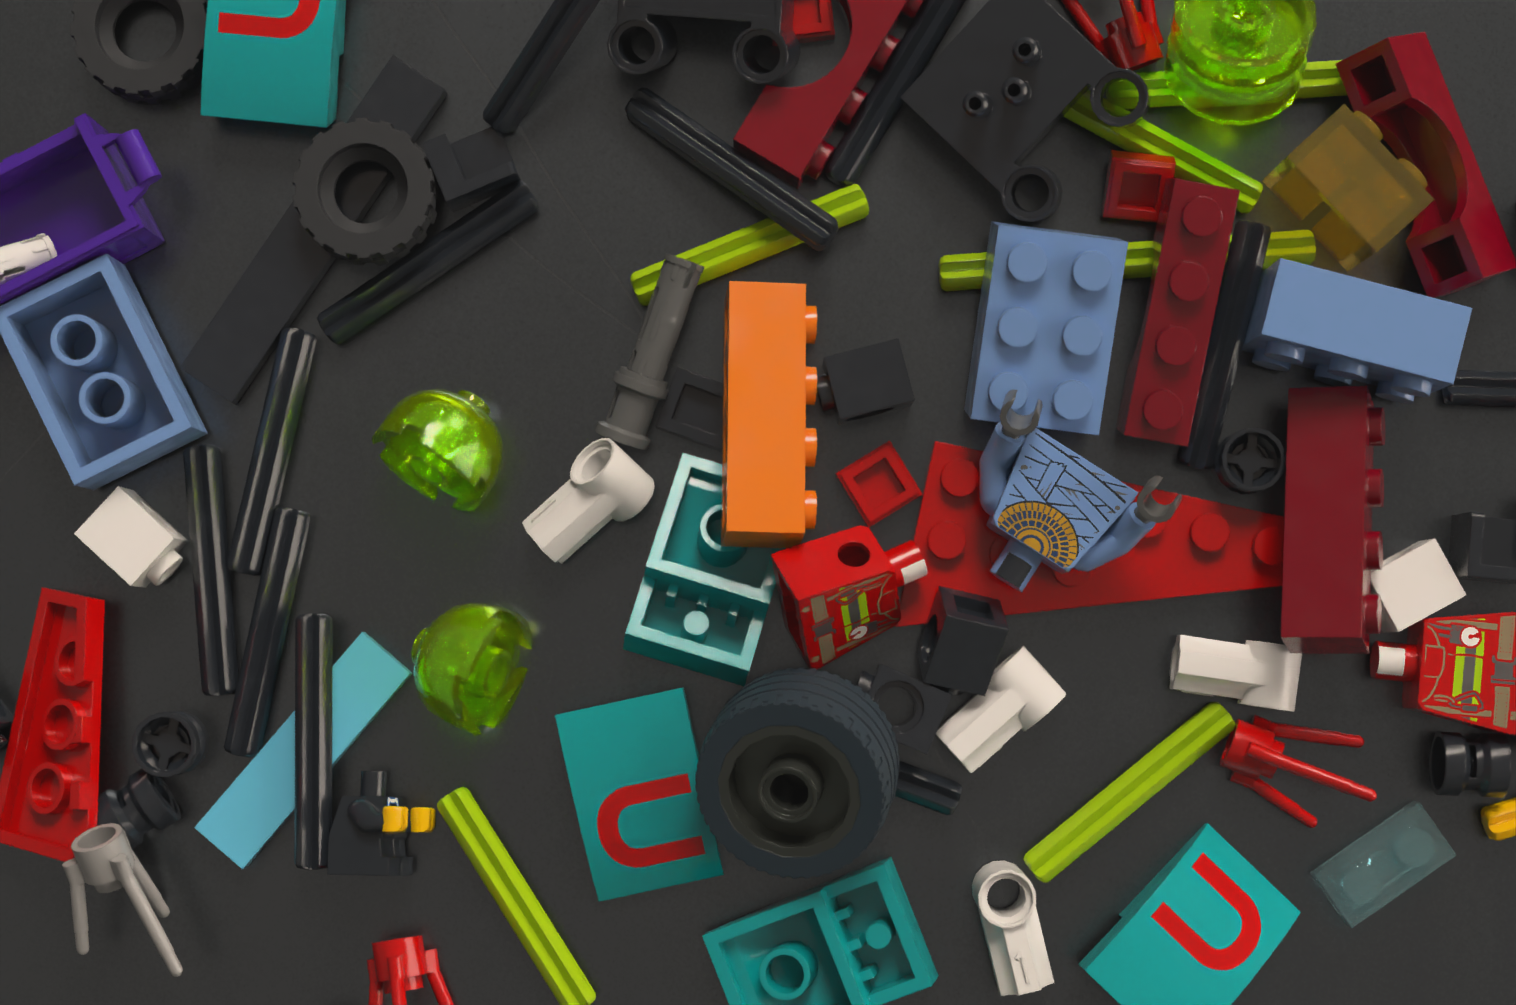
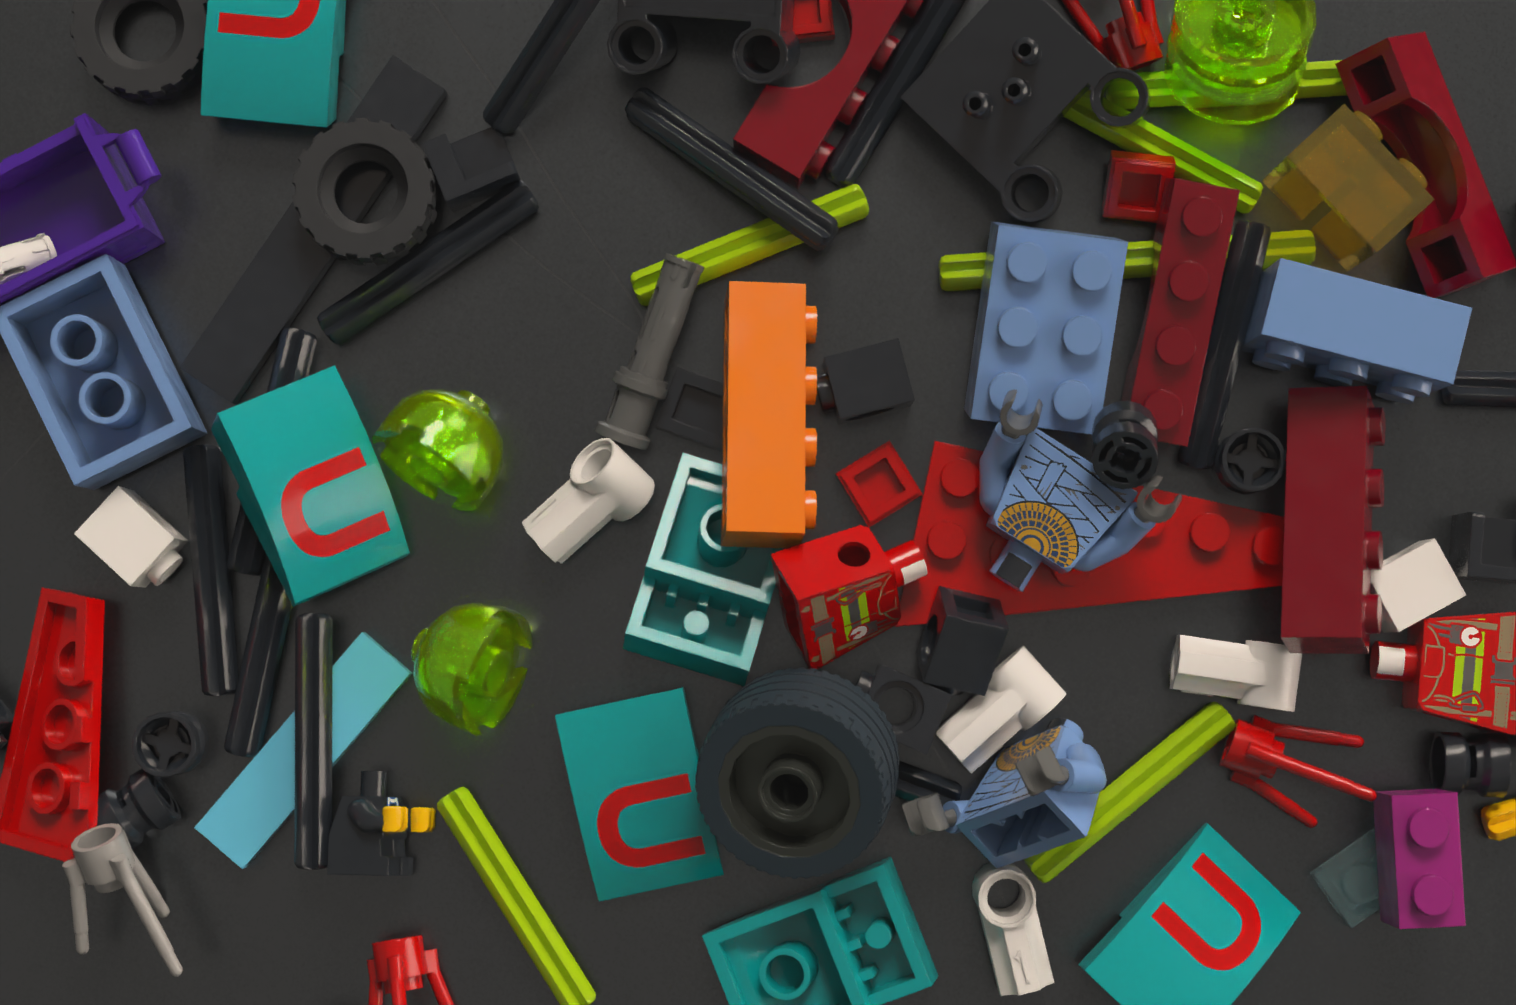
none -> teal slope [211,365,410,607]
none -> medium blue torso [902,718,1107,868]
none -> black wheel [1092,401,1159,489]
none -> magenta brick [1373,789,1466,929]

